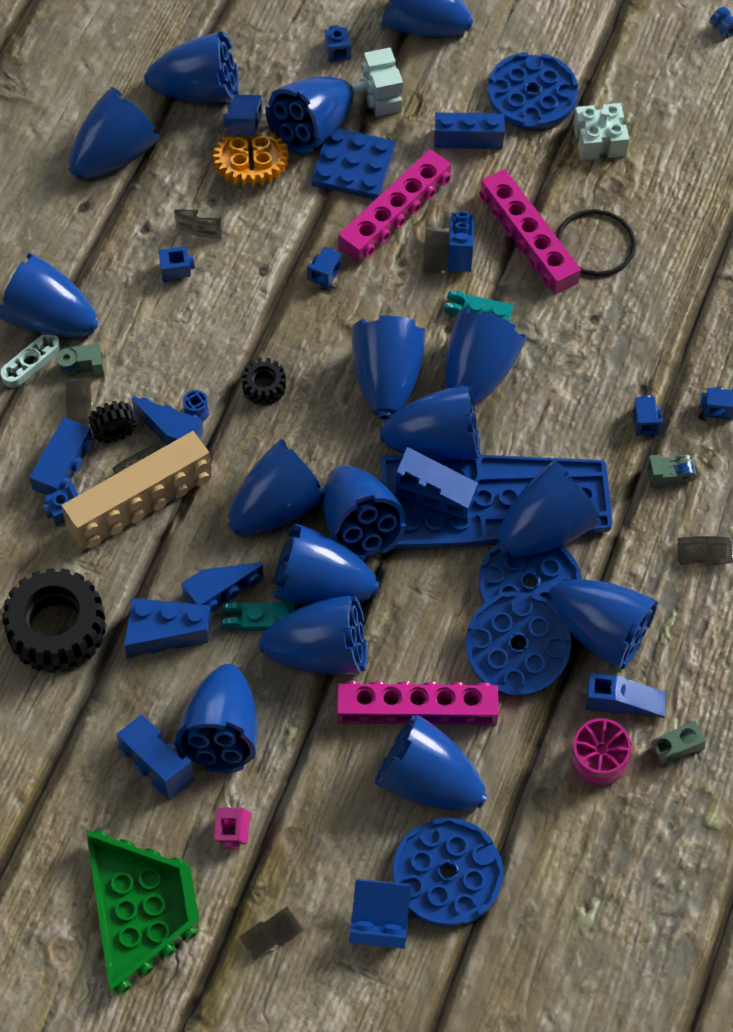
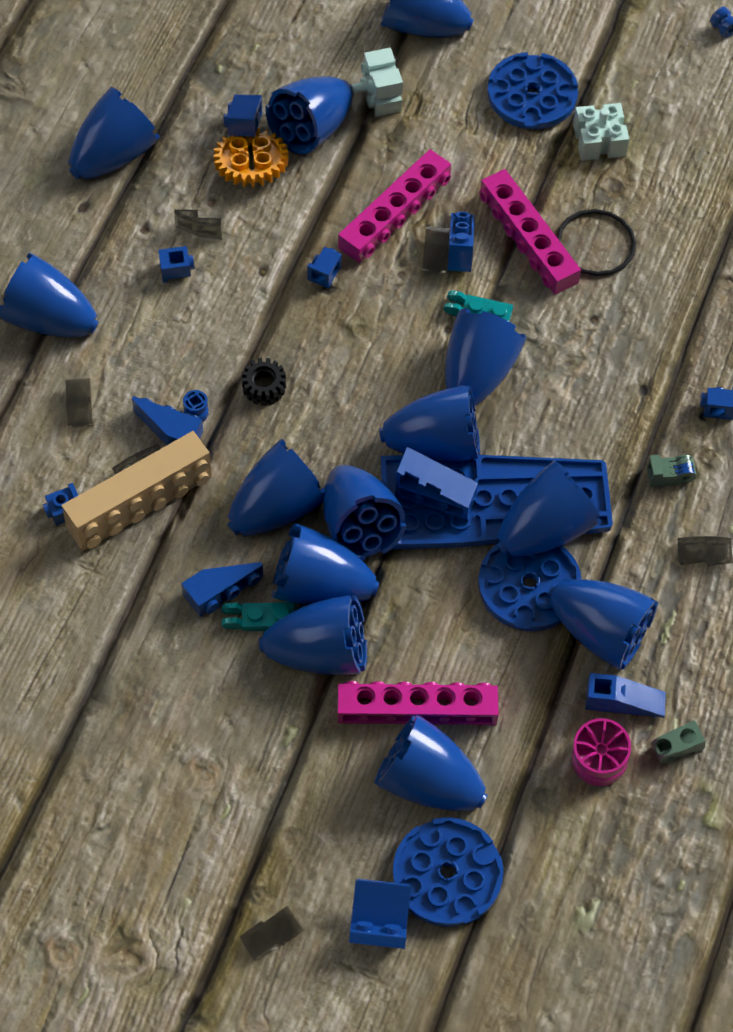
light aqua beam [1,334,60,388] -> none
black tyre [2,568,106,673] -> none
blue brick [29,418,94,495] -> none
sand green leg [56,344,104,377] -> none
green piece [86,829,199,999] -> none
black tyre [88,401,137,443] -> none
blue wedge [116,714,194,801] -> none
blue wedge [124,598,212,658] -> none
blue cylinder [144,32,239,103] -> none
blue cylinder [175,664,258,773] -> none
dark pink brick [214,808,252,850] -> none
blue plate [311,128,396,200] -> none
blue brick [324,25,351,62] -> none
blue cylinder [352,316,425,420] -> none
blue brick [434,112,505,149] -> none
blue plate [466,591,571,696] -> none
blue brick [632,395,663,435] -> none

